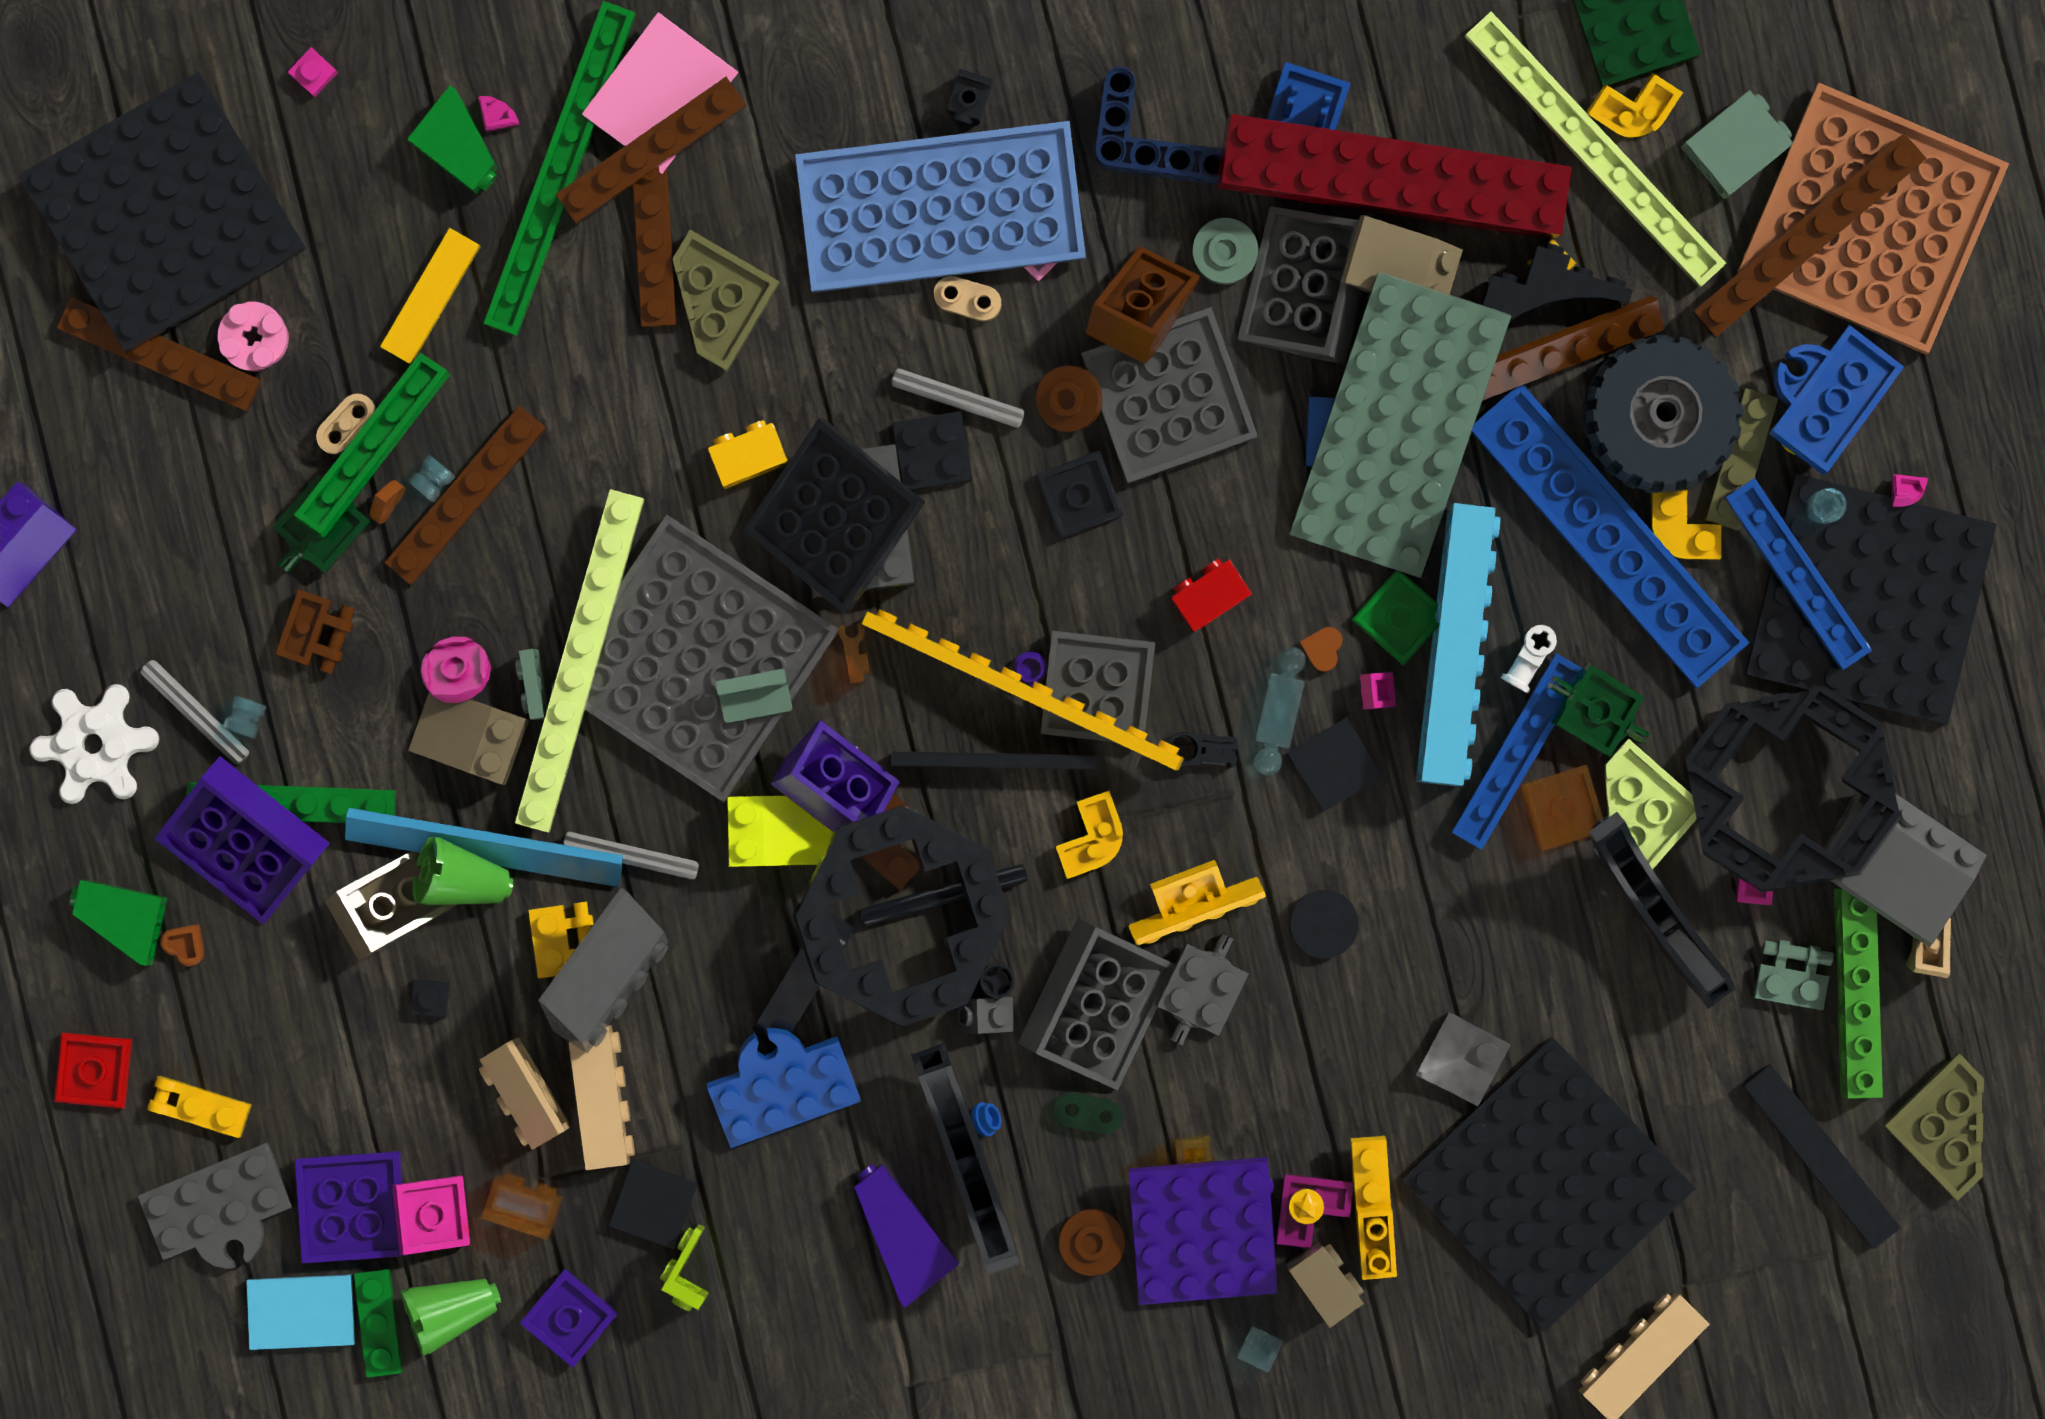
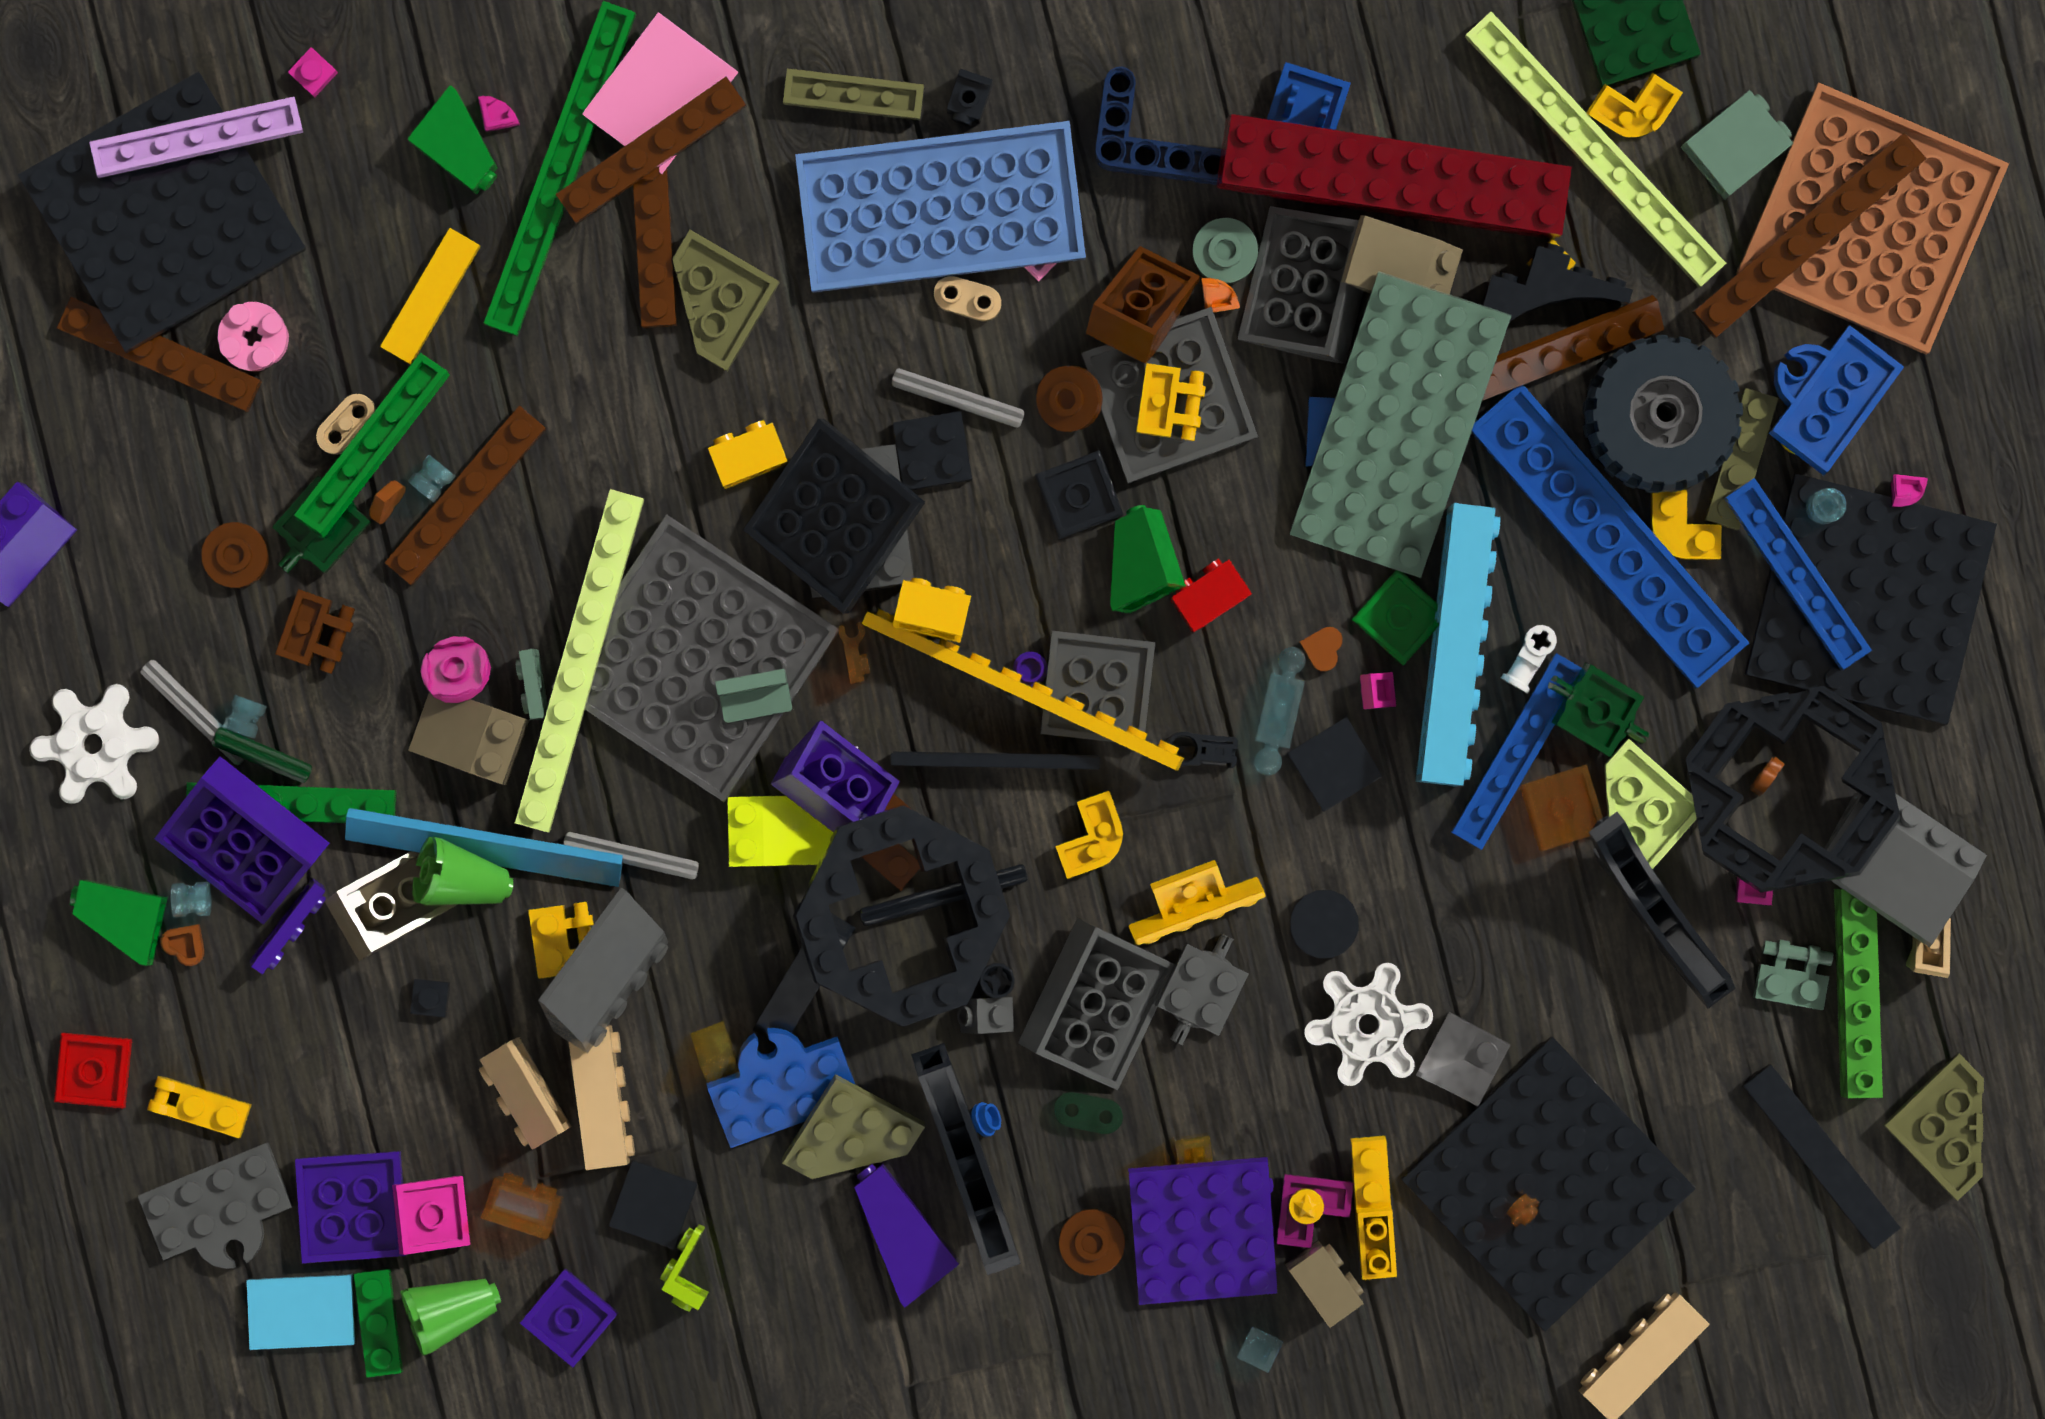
none -> lavender plate [89,96,303,178]
none -> clear light blue wheel [171,881,212,918]
none -> reddish brown piece [202,522,269,588]
none -> dark green axle [212,727,312,783]
none -> dark purple plate [250,878,326,974]
none -> clear yellow slope [691,1021,739,1083]
none -> olive plate [782,1074,925,1179]
none -> olive plate [783,68,924,121]
none -> yellow brick [893,578,971,643]
none -> green slope [1110,505,1186,613]
none -> yellow plate [1136,363,1206,441]
none -> orange tile [1201,278,1240,313]
none -> white plate [1304,963,1433,1086]
none -> clear orange plate [1507,1194,1540,1227]
none -> dark orange tile [1749,757,1785,796]

